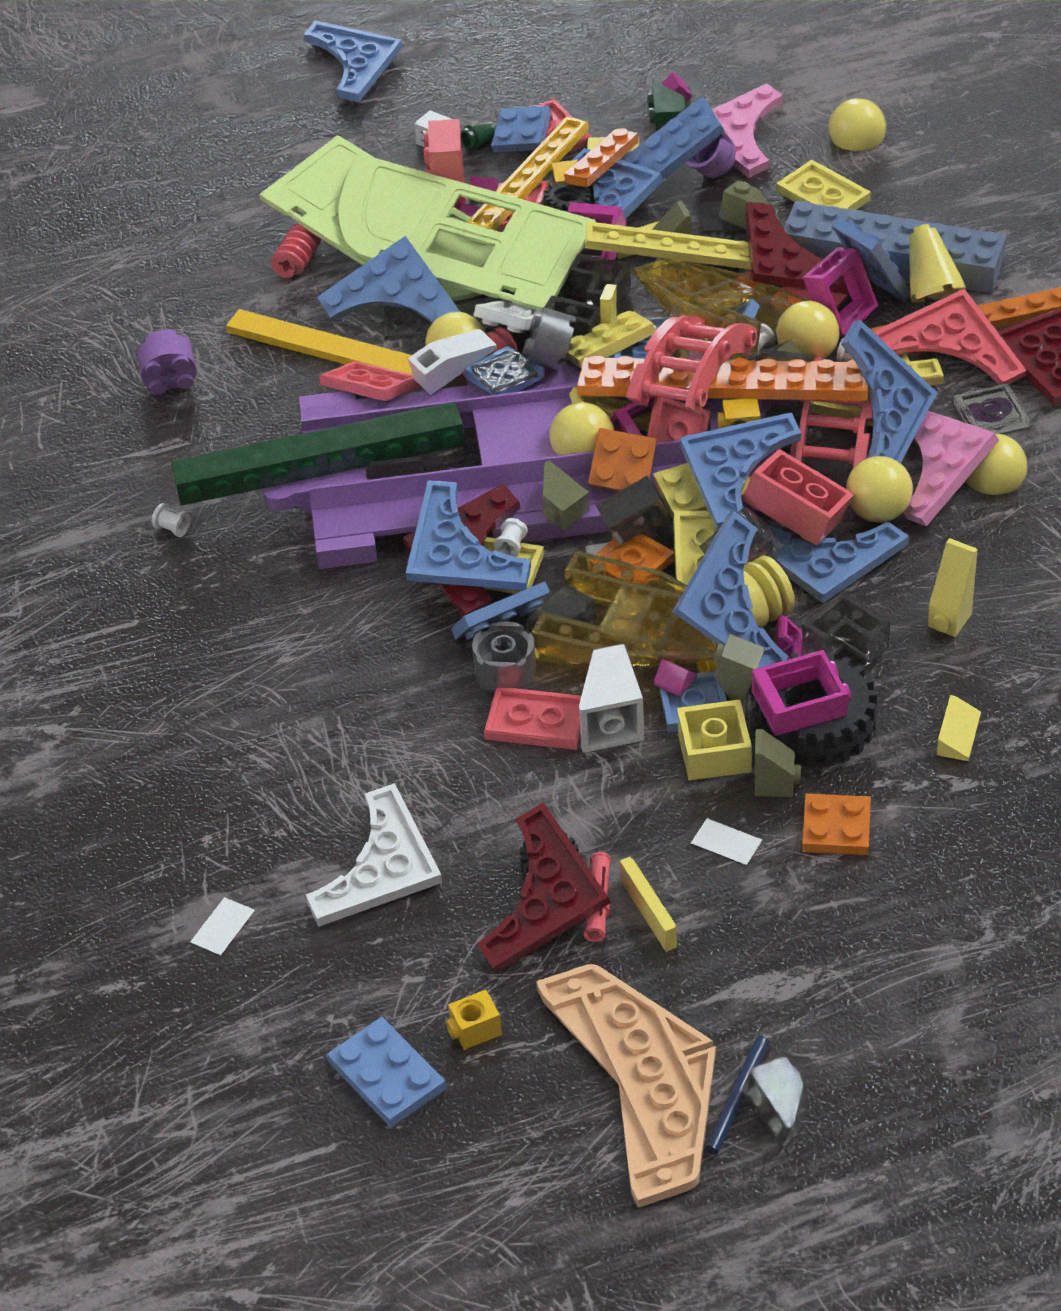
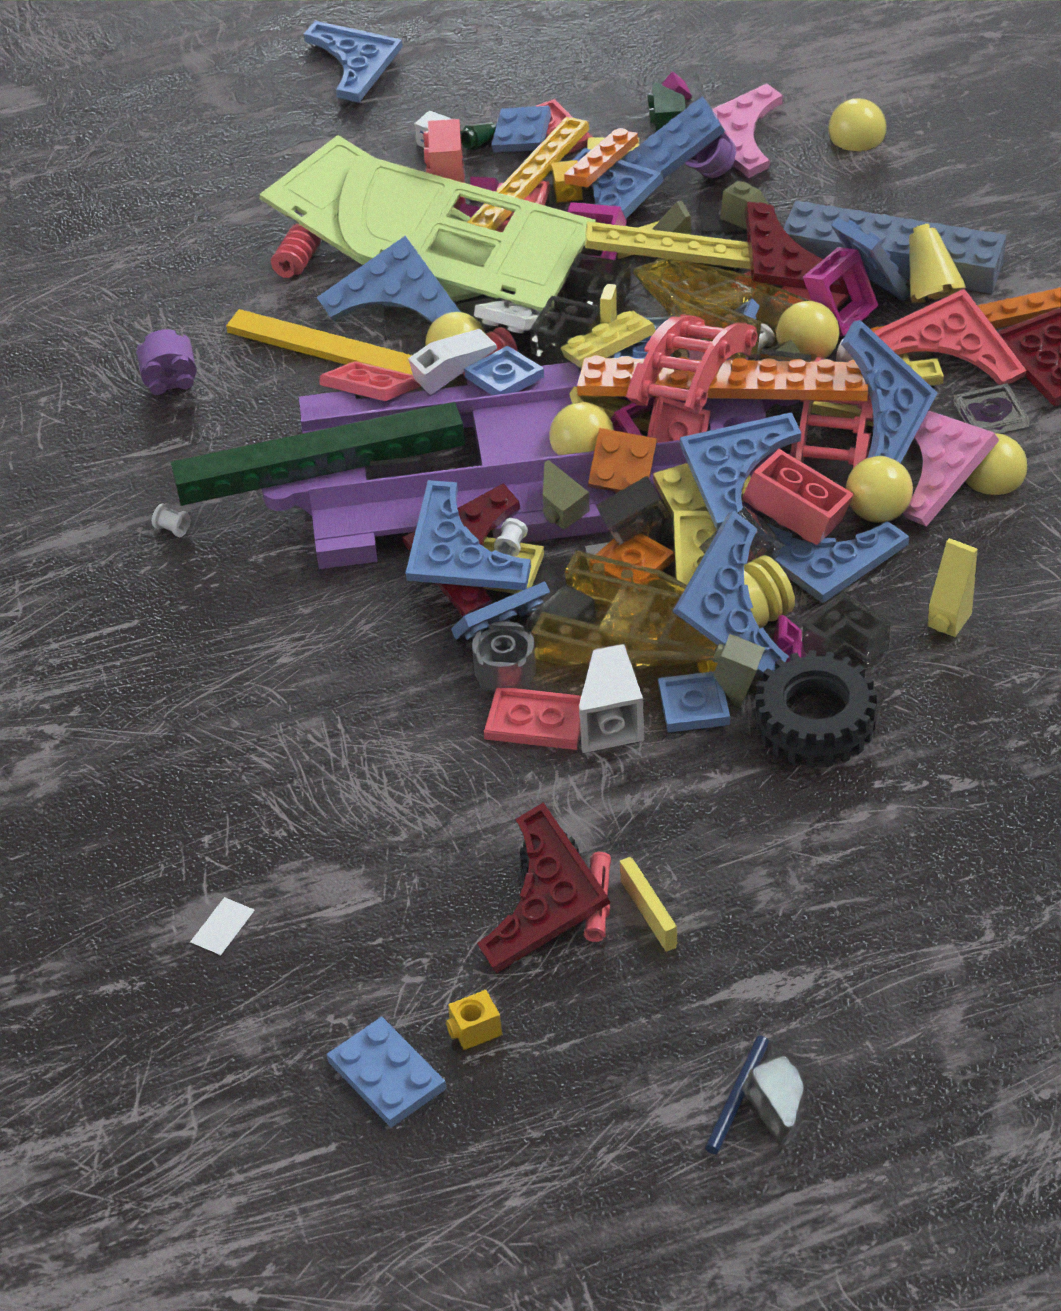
white plate [306,783,442,927] -> none
clear smoke window [471,350,538,393] -> none
flat silver brick [522,307,576,371] -> none
light nougat wing [536,964,716,1208] -> none
black tyre [543,182,591,212] -> none
dark pink slope [654,659,697,697] -> none
light yellow brick [677,700,752,781] -> none
white sticker [691,818,762,865] -> none
yellow brick [717,398,761,429] -> none
dark pink window [752,650,851,736] -> none
olive slope [755,729,801,797] -> none
light yellow plate [776,160,871,210] -> none
orange plate [802,793,871,855] -> none
light yellow slope [937,695,981,761] -> none

